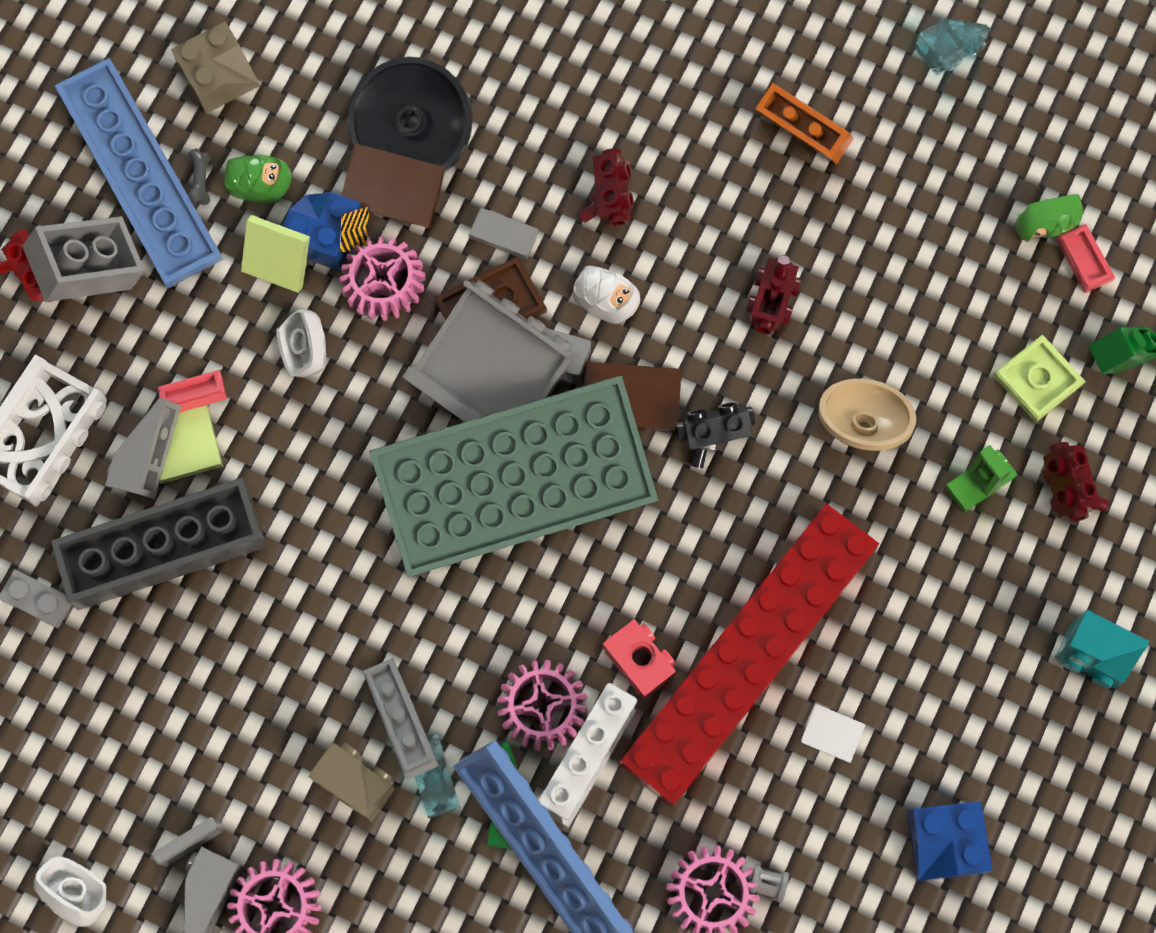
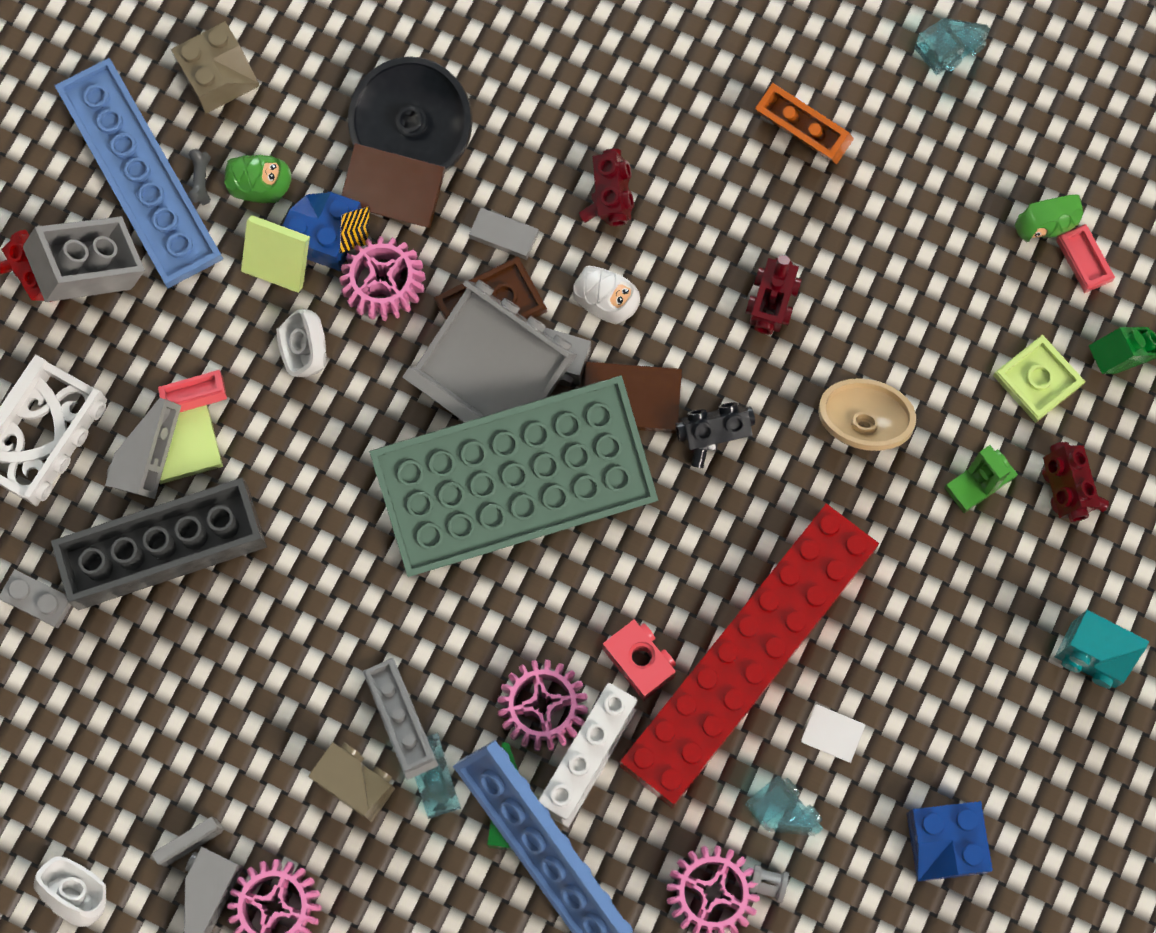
none -> clear light blue slope [745,775,824,836]

